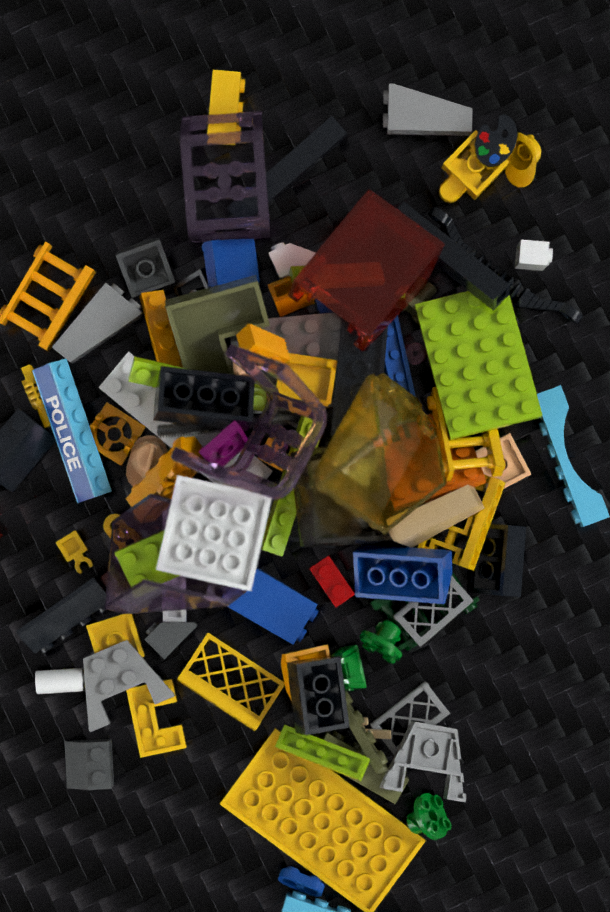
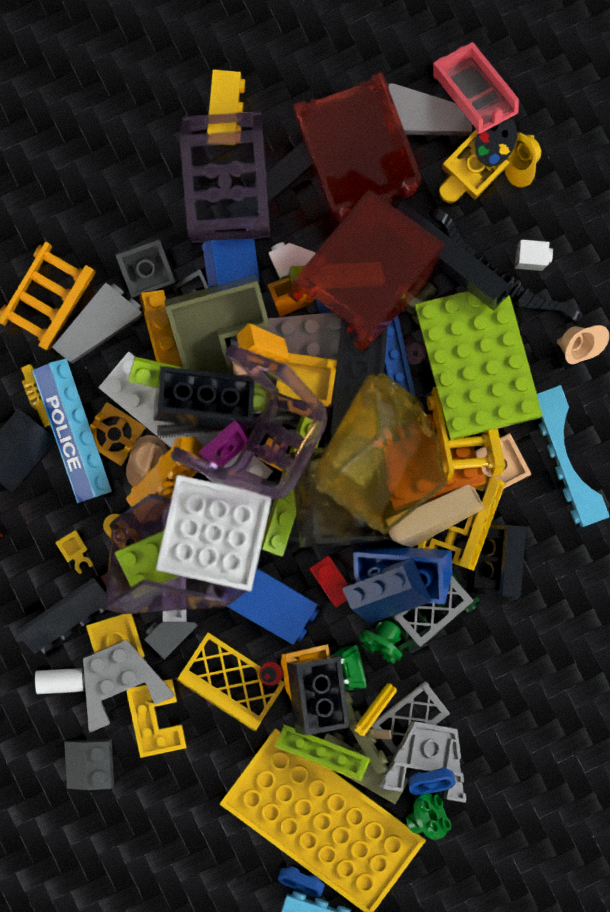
none -> red tile [259,662,283,686]
none -> clear red windscreen [293,72,422,223]
none -> dark blue slope [342,558,431,623]
none -> yellow axle [354,683,397,736]
none -> blue plate [408,768,456,795]
none -> door [433,42,519,134]
none -> light nougat piece [557,325,609,364]

